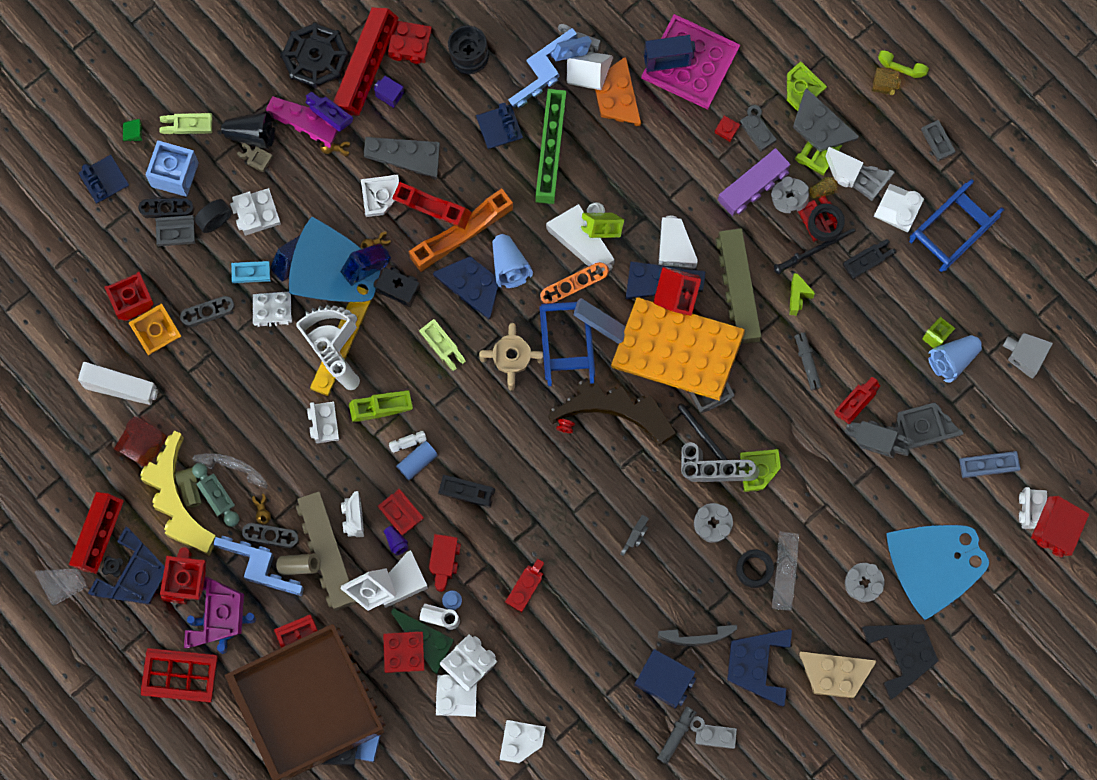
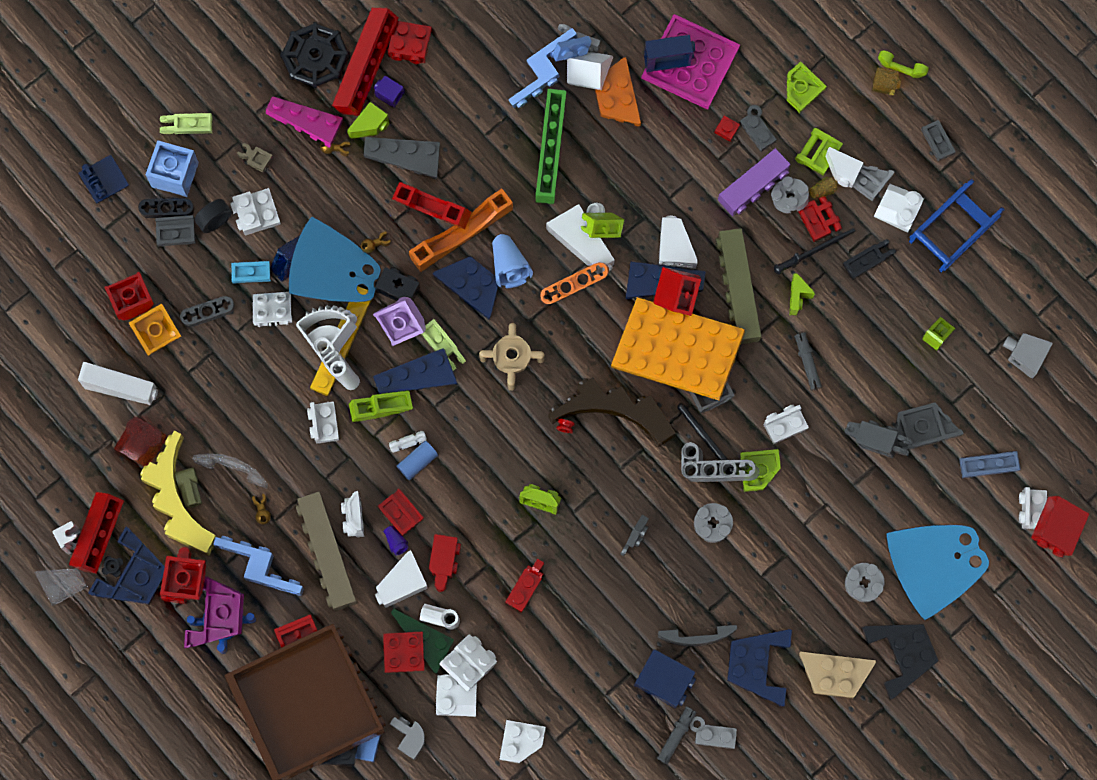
green slope [123,119,142,141] -> none
red piece [141,648,218,703] -> none
sand green plate [192,463,240,527] -> none
black cone [221,111,275,149] -> none
dark grey beam [242,523,299,549] -> none
dark tan brick [276,554,320,575] -> none
dark purple hinge [305,92,353,132] -> none
clear blue slope [340,244,391,286] -> none
white slope [340,568,396,611] -> none
white plate [361,175,399,217] -> none
black plate [438,475,496,508] -> none
medium blue plate [442,591,462,610] -> none
black wheel [448,25,489,74] -> none
dark blue hinge [476,103,523,149] -> none
blue piece [539,302,595,387] -> none
sand blue tile [573,298,626,344] -> none
black tyre [736,549,774,588] -> none
clear slope [772,531,799,611] -> none
dark grey wing [793,88,859,152] -> none
black tyre [808,204,845,241] -> none
red hinge [834,377,880,424] -> none
light blue cone [928,335,982,382] -> none
none -> white hinge [52,521,81,555]
none -> lime slope [347,102,389,139]
none -> lavender slope [373,297,426,346]
none -> dark blue wing [373,348,458,394]
none -> light grey brick [390,717,425,760]
none -> lime slope [519,484,561,515]
none -> white bracket [763,404,809,445]

